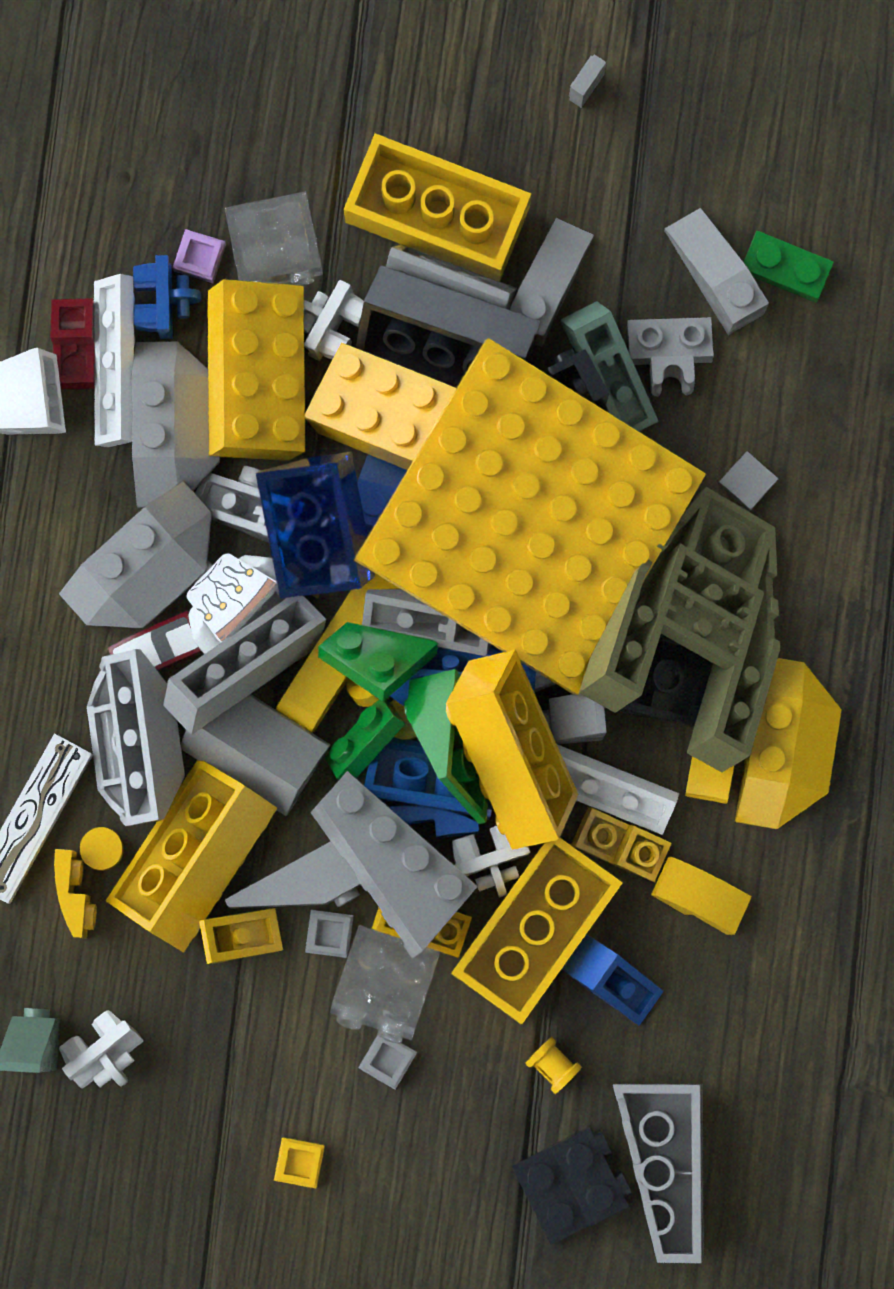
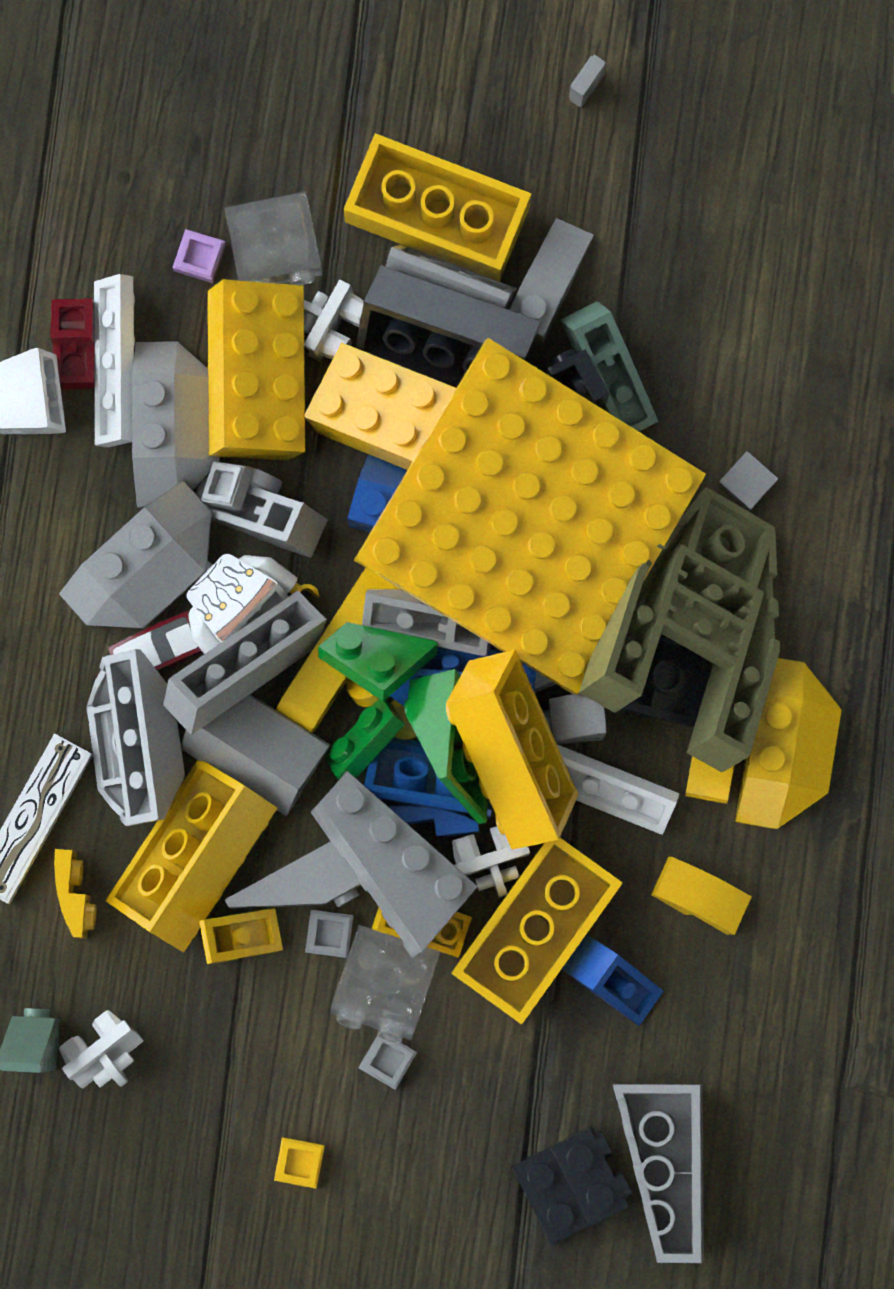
yellow tile [80,827,124,871] -> none
blue hips [133,255,201,339] -> none
clear blue slope [255,452,375,599] -> none
yellow bush [525,1036,582,1094] -> none
yellow slope [571,807,672,882] -> none
light grey plate [627,317,714,396] -> none
light grey slope [664,208,769,335] -> none
green plate [743,231,834,303] -> none
none -> light grey tile [201,462,253,511]

